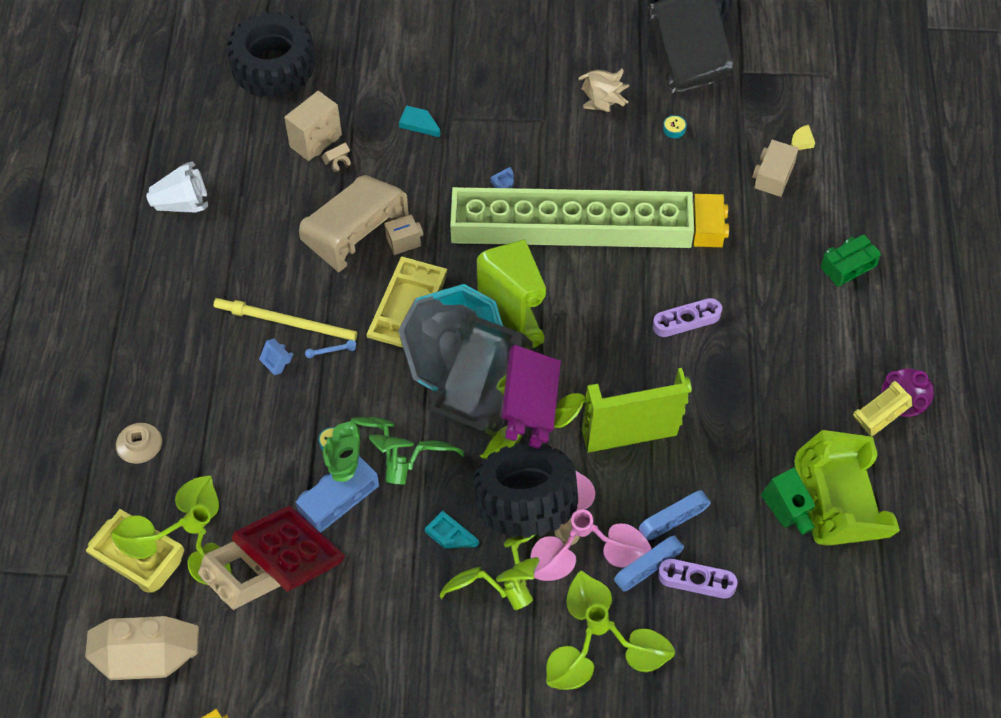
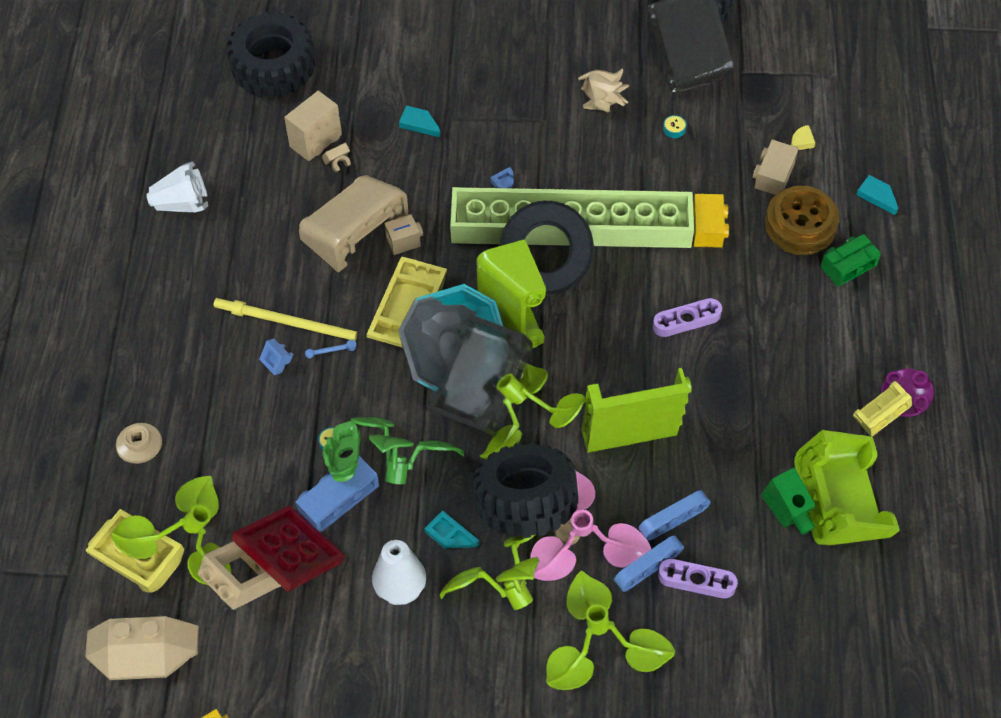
magenta tile [501,345,561,449] -> none
none -> white cone [372,540,426,605]
none -> black tyre [500,200,594,295]
none -> pearl gold wheel [765,186,840,255]
none -> teal tile [857,175,898,215]

